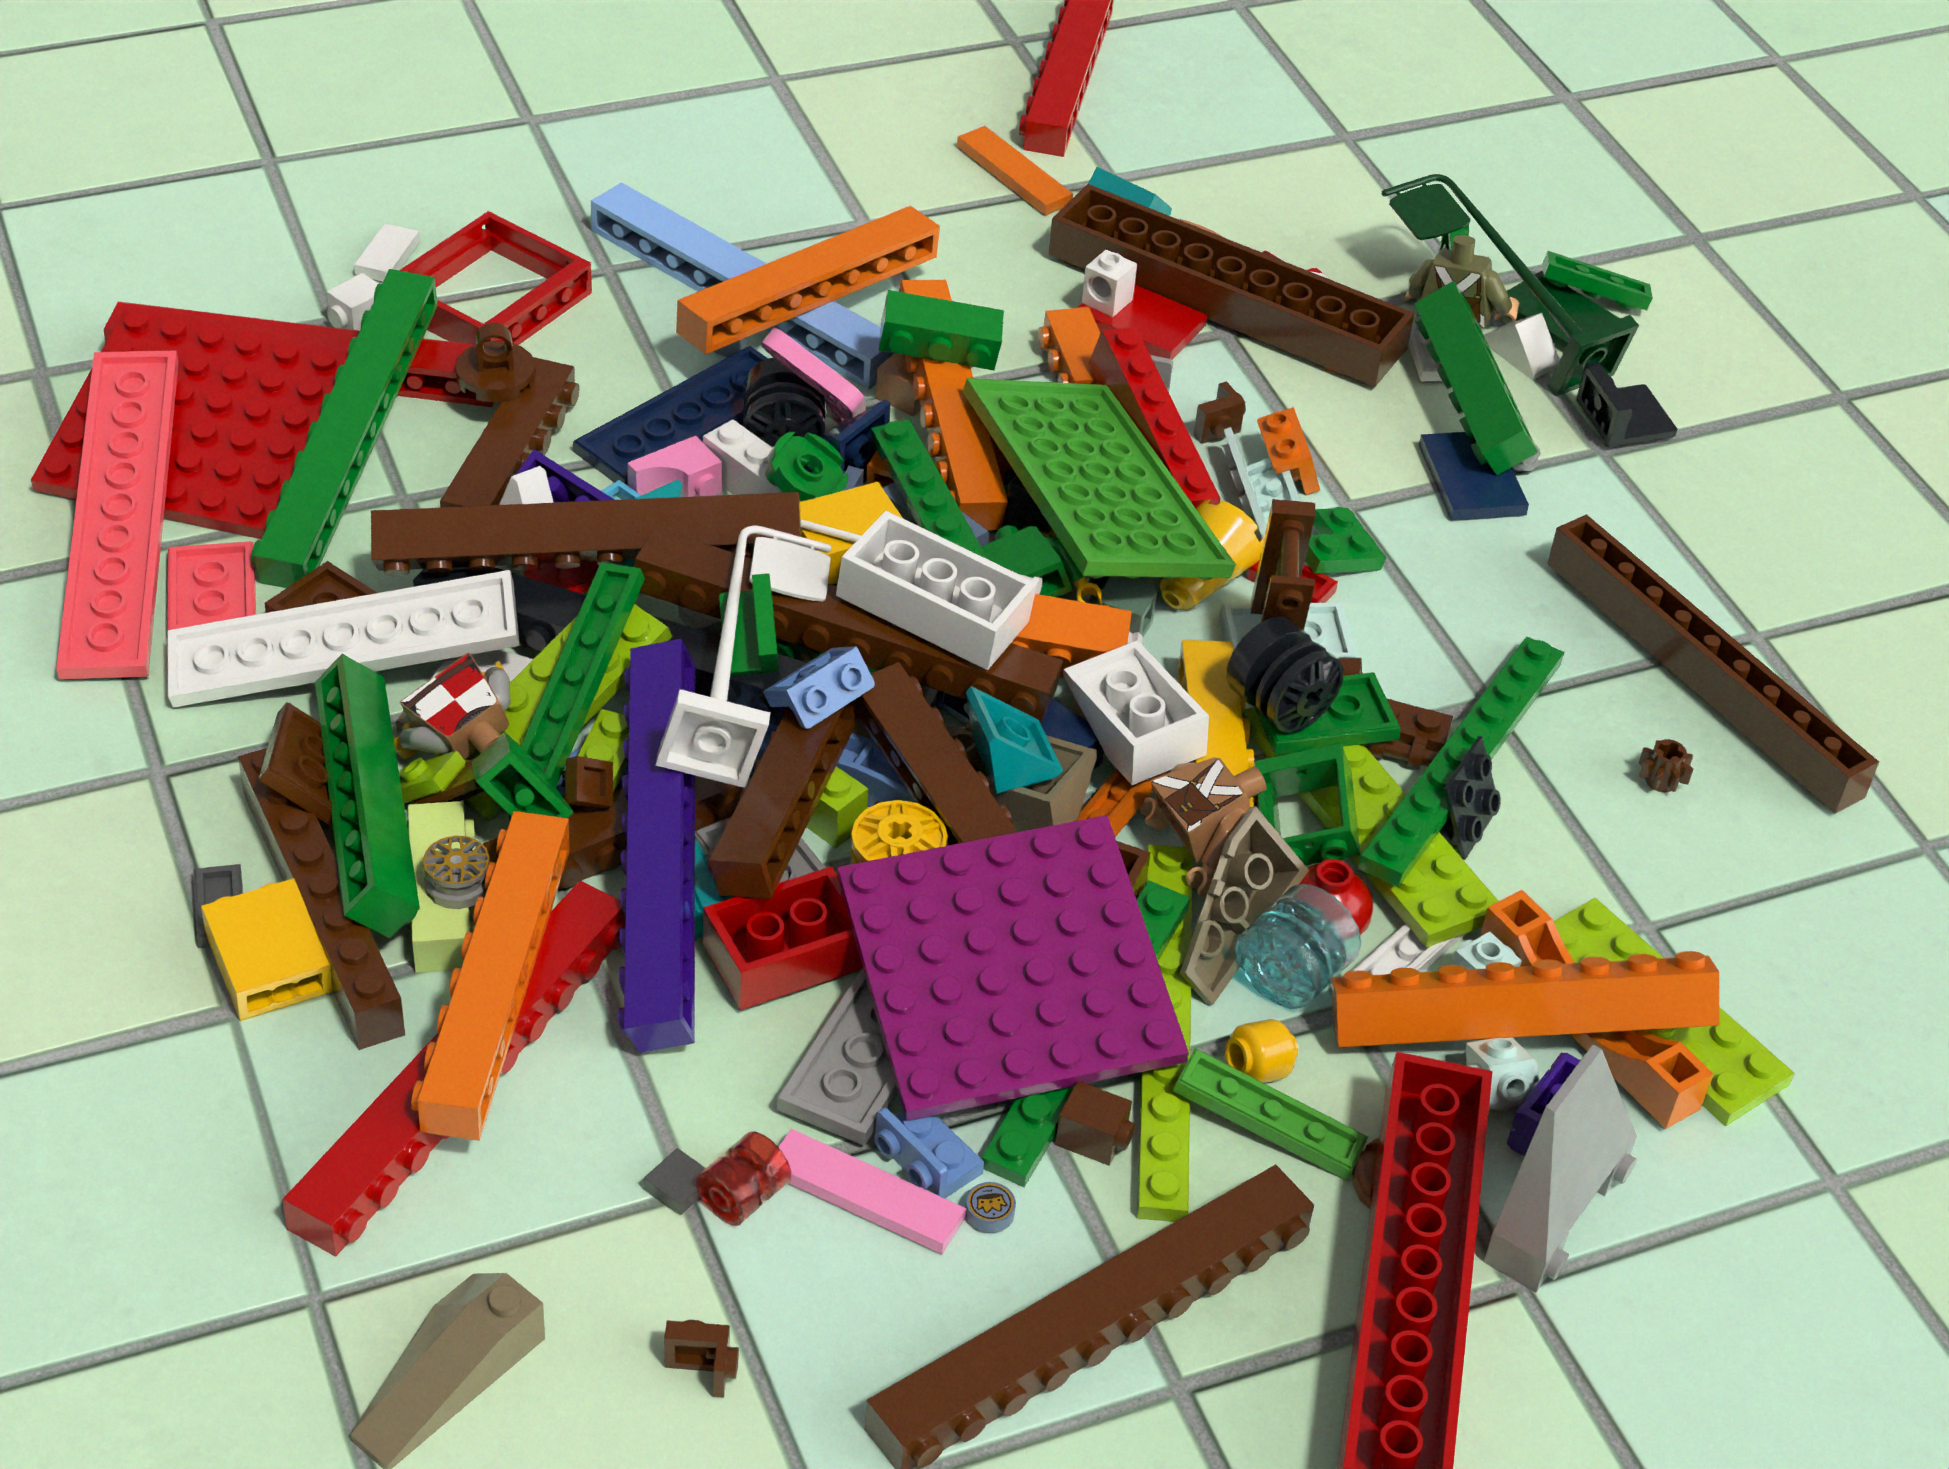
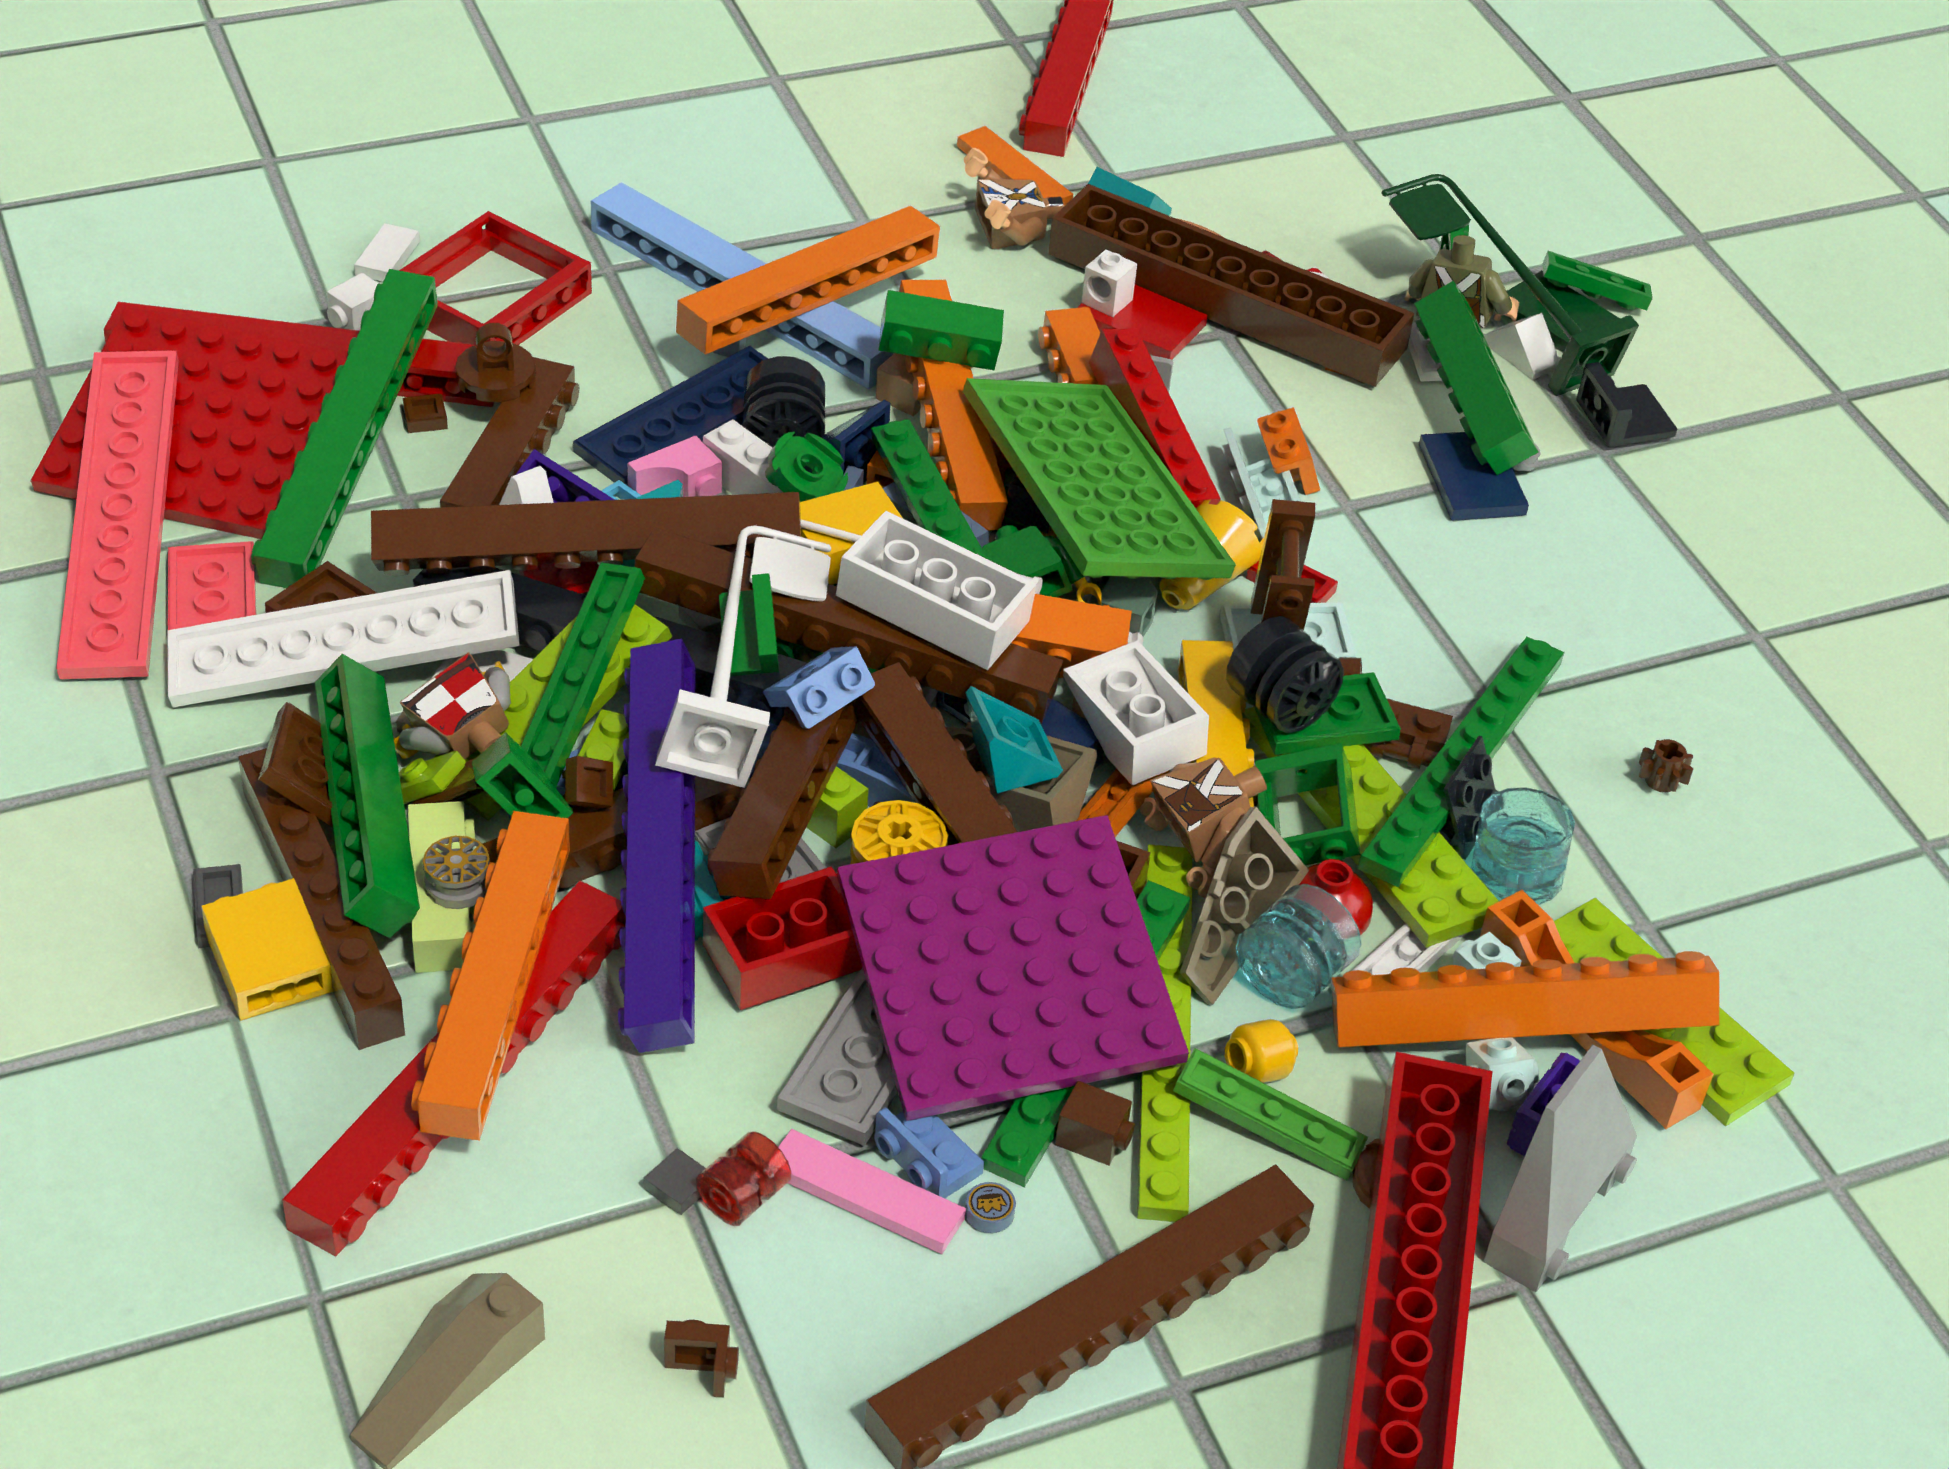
bright pink beam [761,328,866,425] -> none
reddish brown bracket [1193,381,1246,444] -> none
green plate [1305,507,1386,574] -> none
reddish brown brick [1547,514,1879,814] -> none
none -> reddish brown tile [402,394,448,433]
none -> torso [964,148,1064,249]
none -> clear light blue wheel [1471,787,1575,905]

